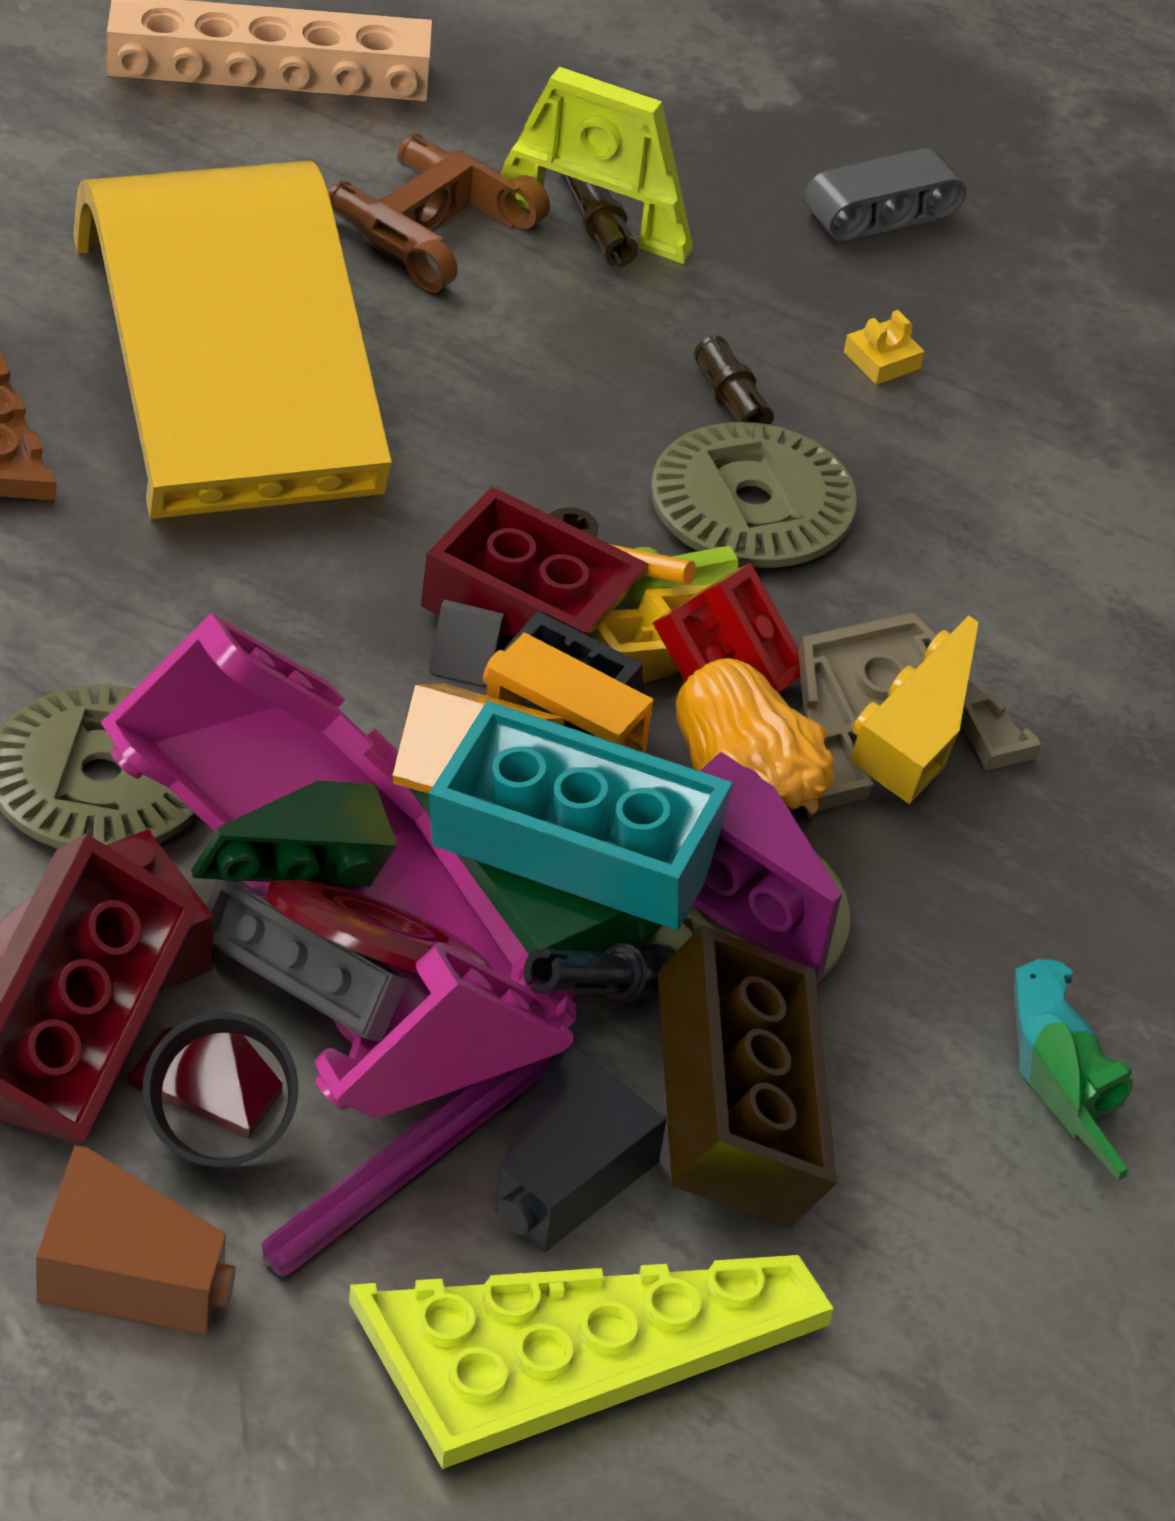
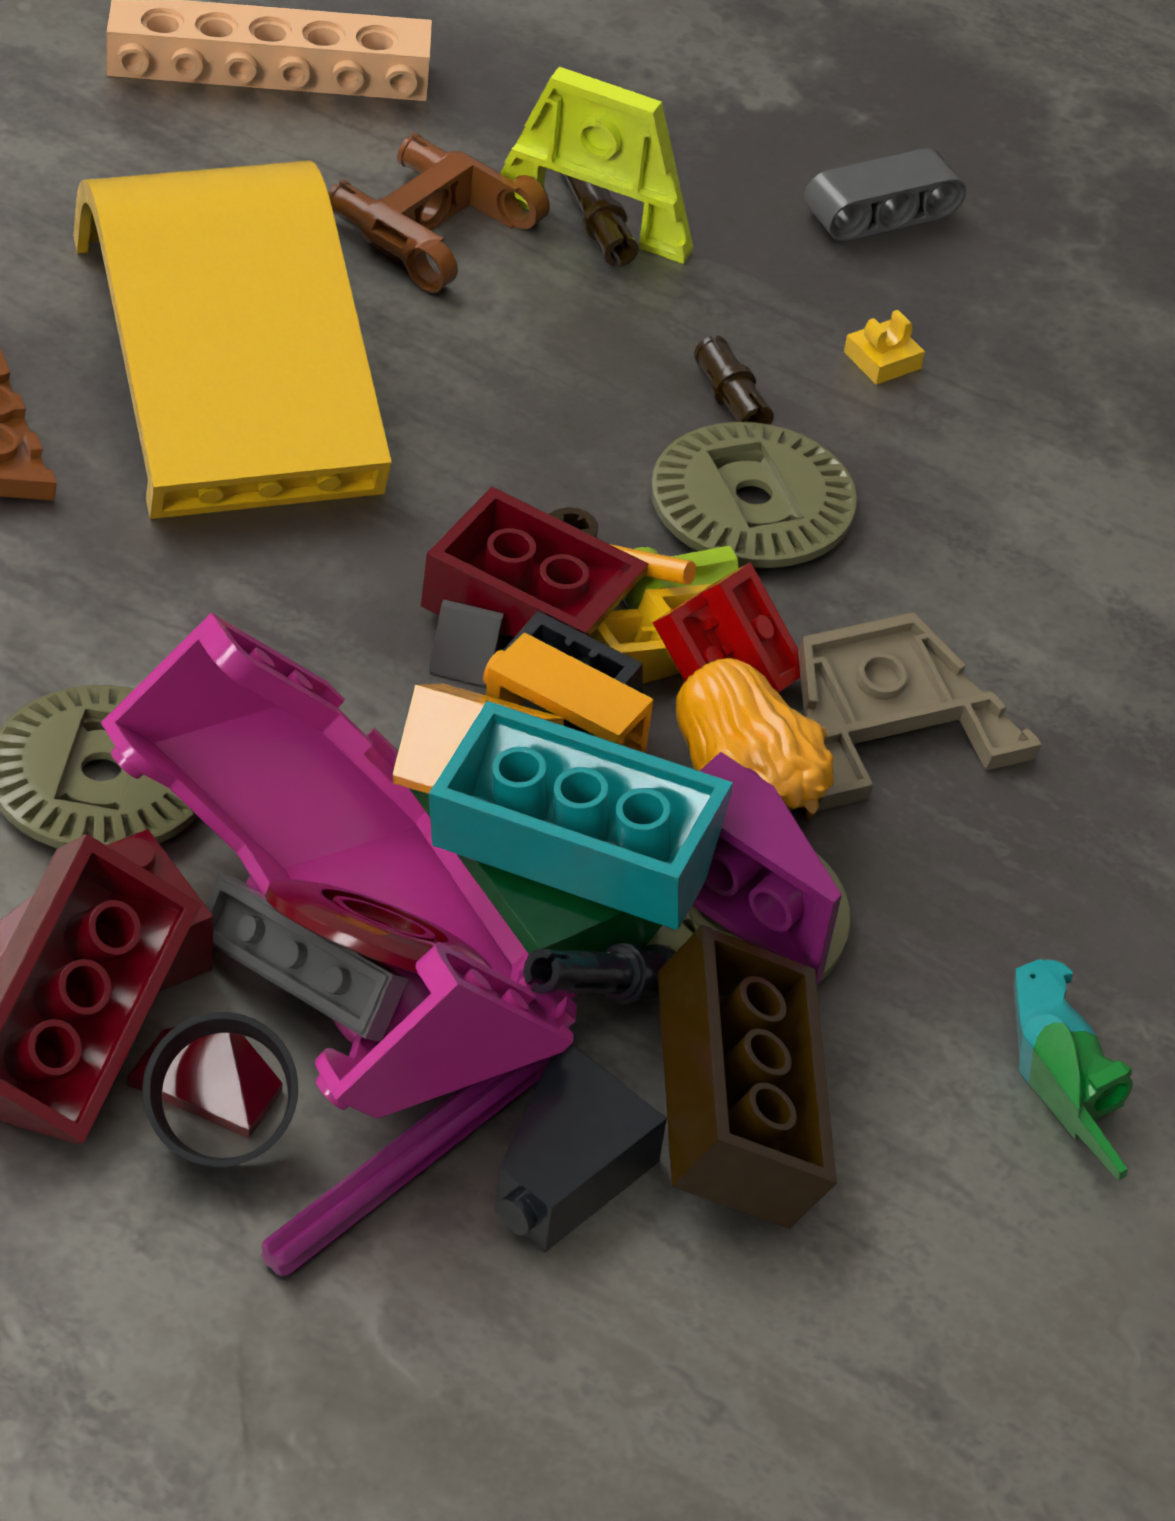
dark orange slope [36,1145,236,1335] -> none
dark green slope [191,780,398,888] -> none
neon yellow wing [349,1255,834,1469] -> none
yellow slope [849,615,979,804] -> none

